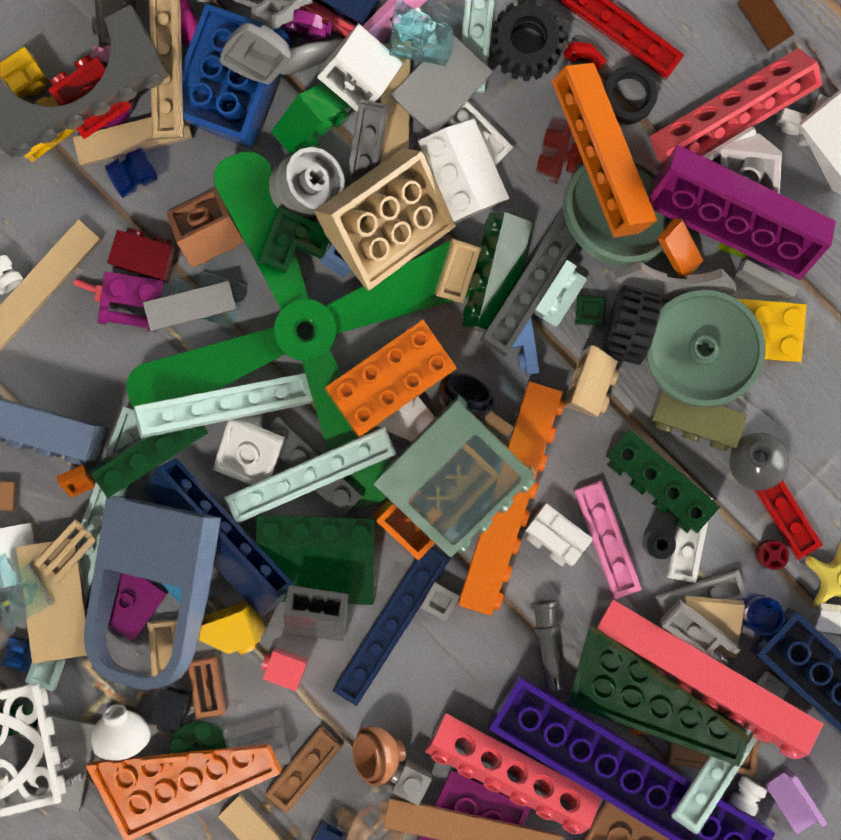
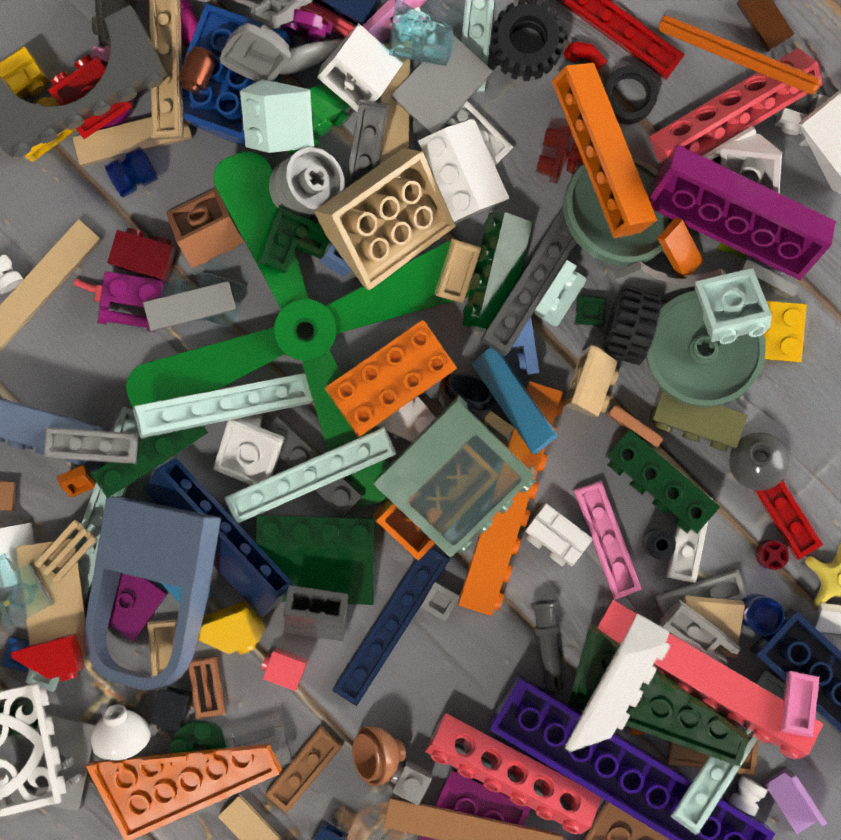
none -> red slope [11,633,85,682]
none -> light grey tile [44,427,139,464]
none -> copper brick [178,46,216,94]
none -> light aqua slope [240,79,314,153]
none -> dark azure tile [471,347,558,454]
none -> white slope [565,614,670,752]
none -> nougat tile [606,405,663,448]
none -> orange axle [659,15,821,95]
none -> light aqua plate [695,268,772,344]
none -> bright pink tile [780,671,819,738]

